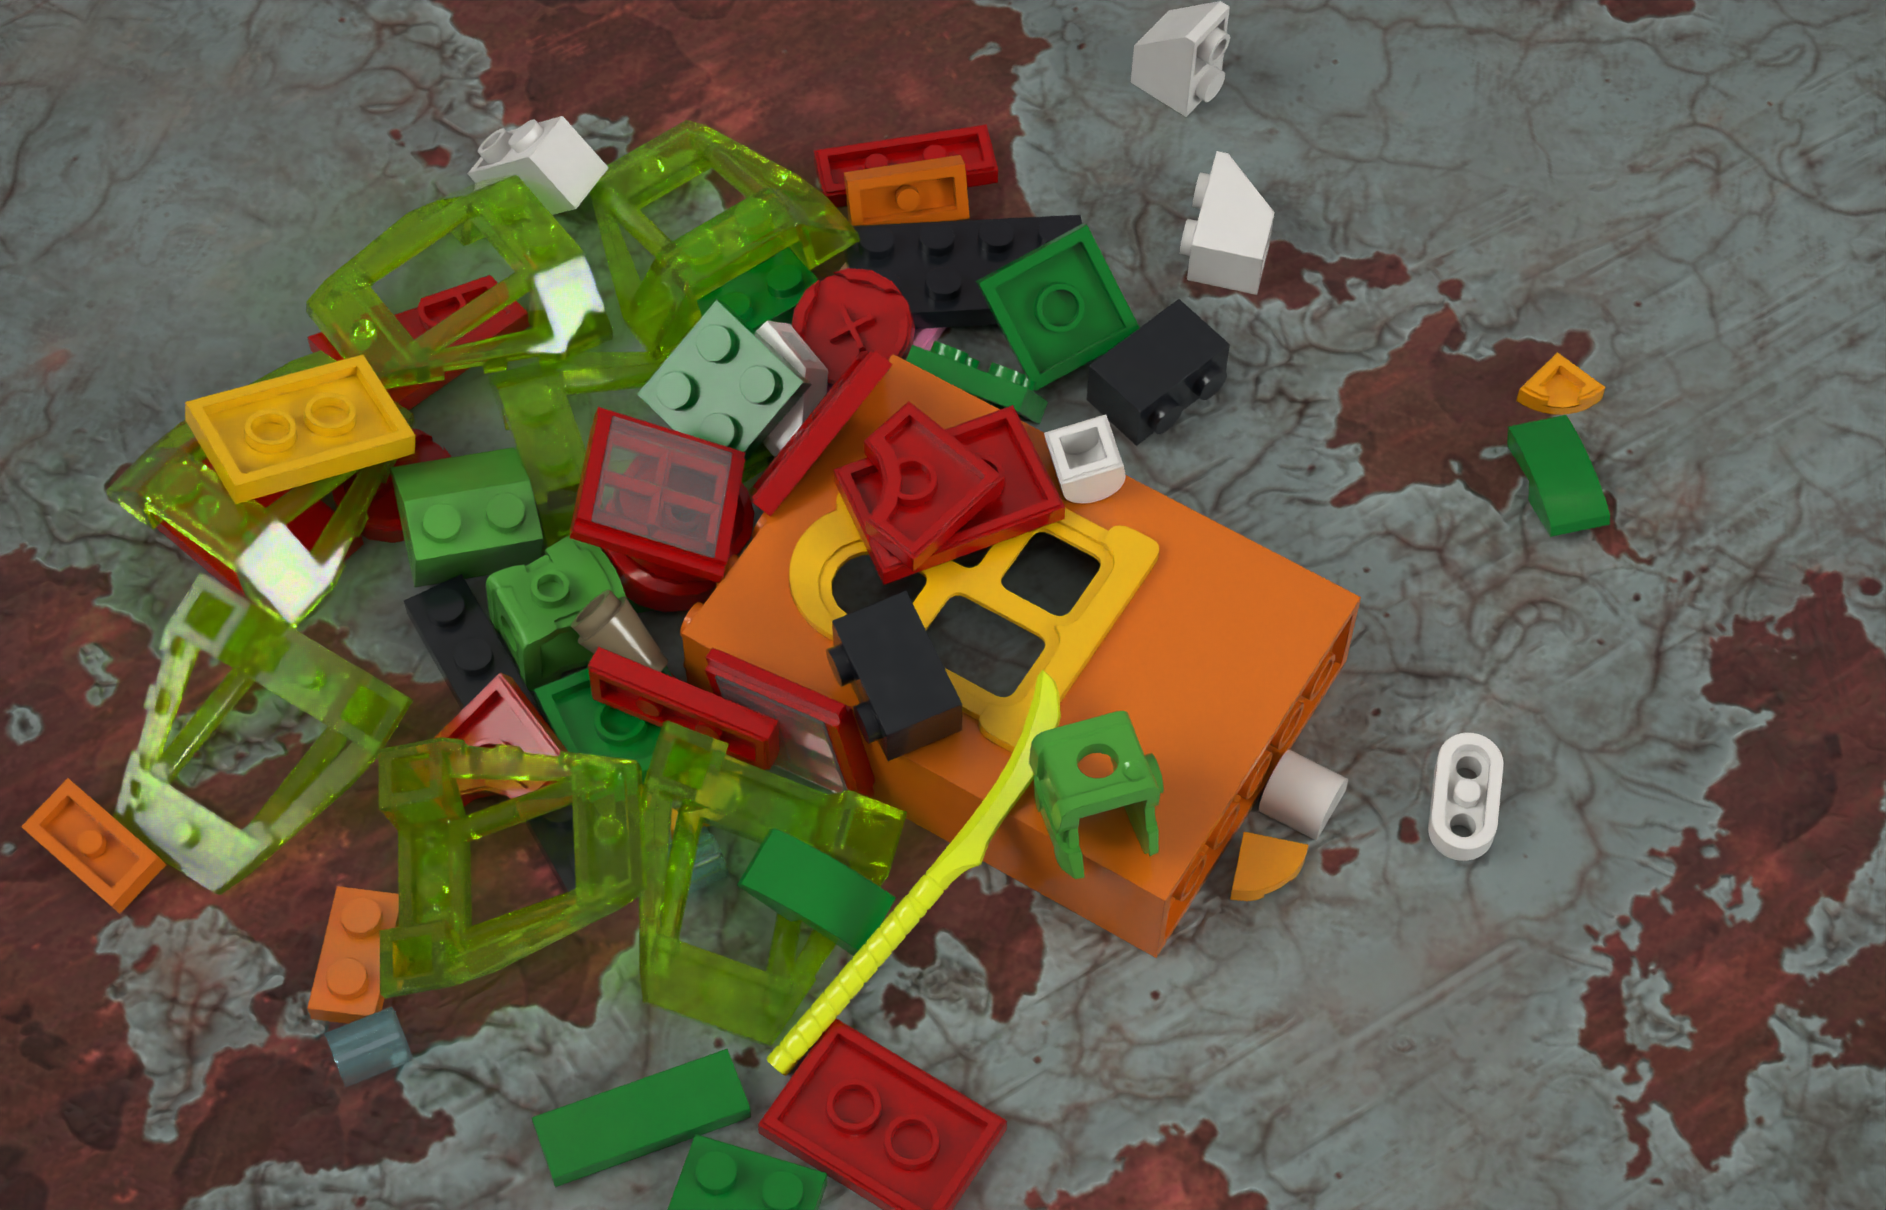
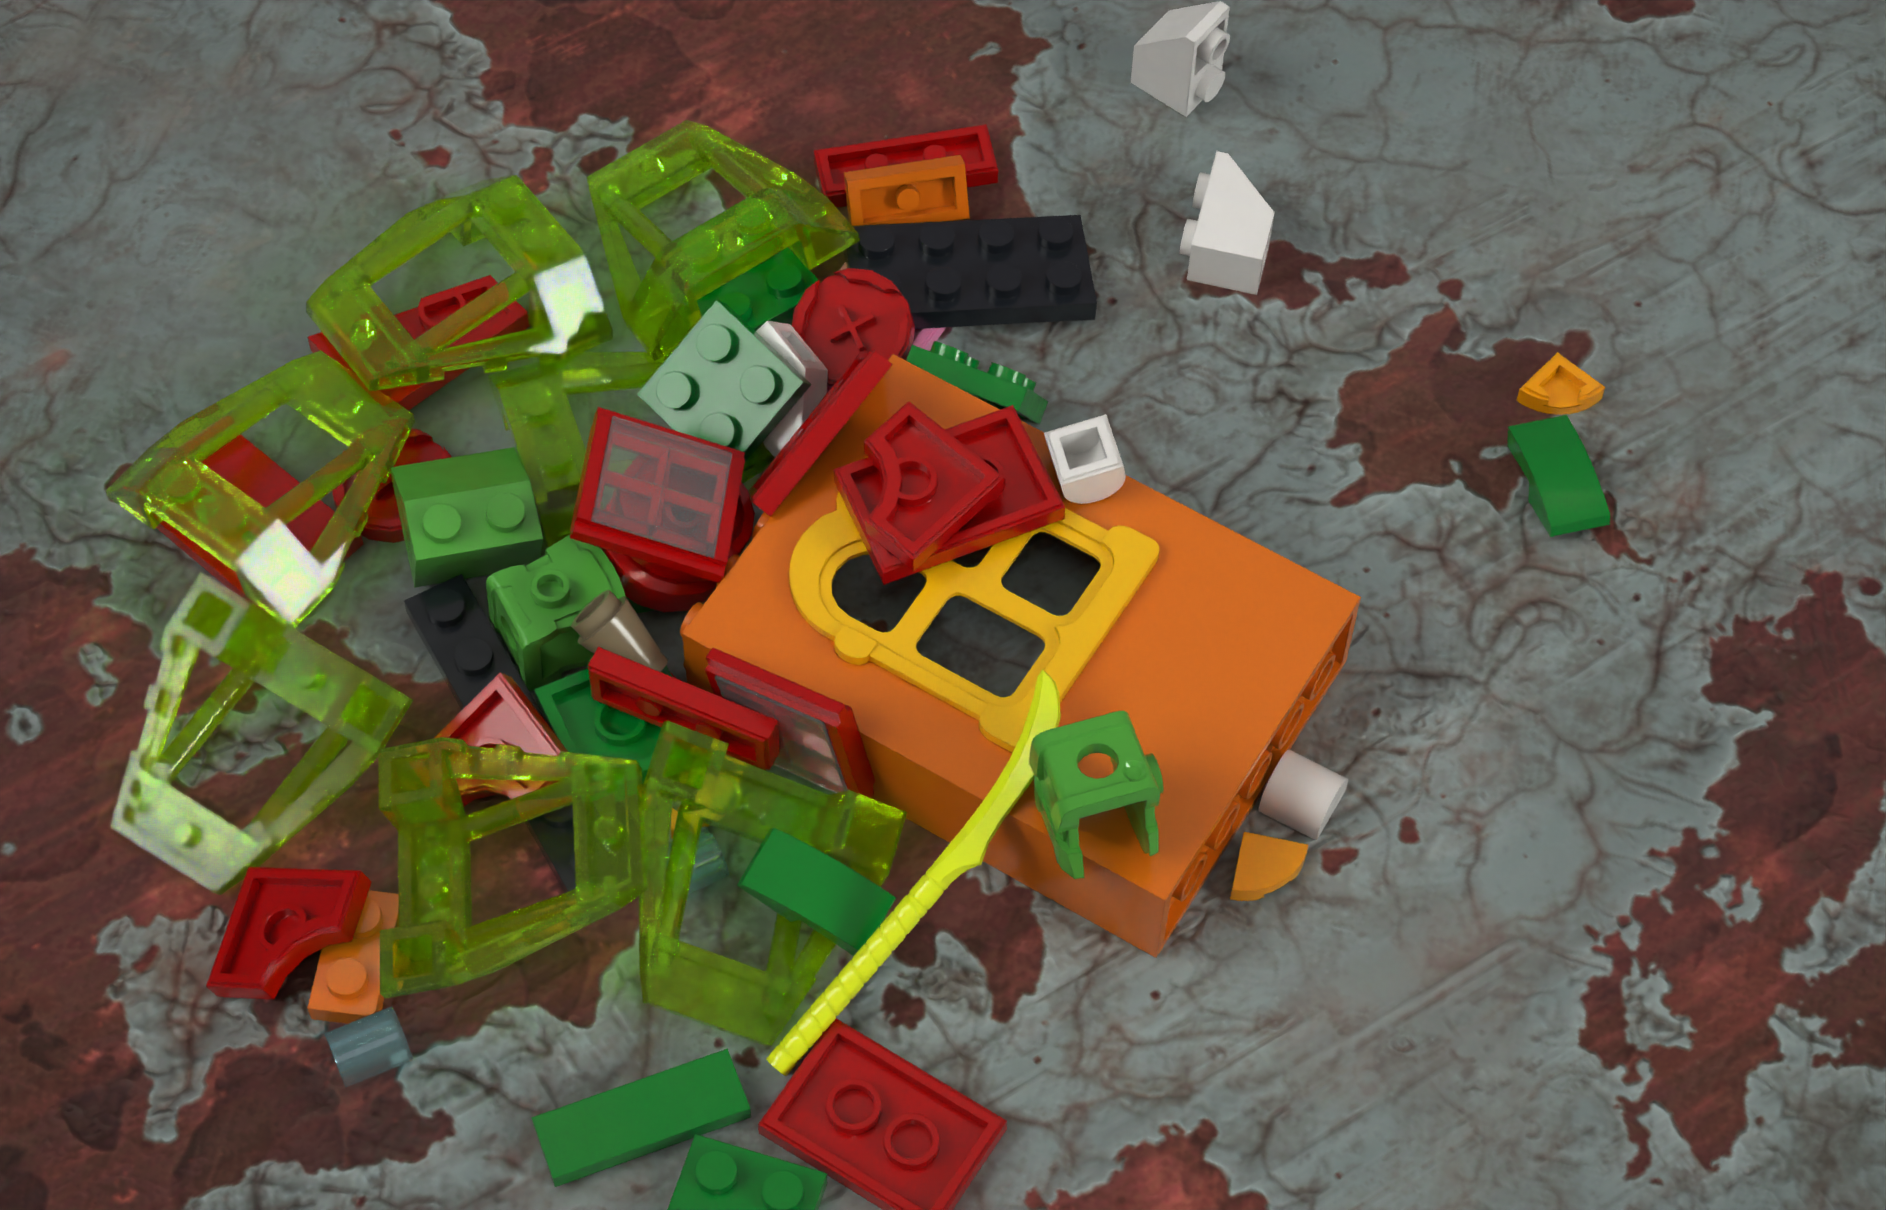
orange plate [21,778,166,914] -> none
yellow plate [185,355,416,504] -> none
white slope [467,116,609,217] -> none
black brick [826,591,962,761] -> none
green plate [976,223,1140,391] -> none
black brick [1086,299,1230,446] -> none
white plate [1428,733,1504,861] -> none
none -> red tile [206,867,372,1000]

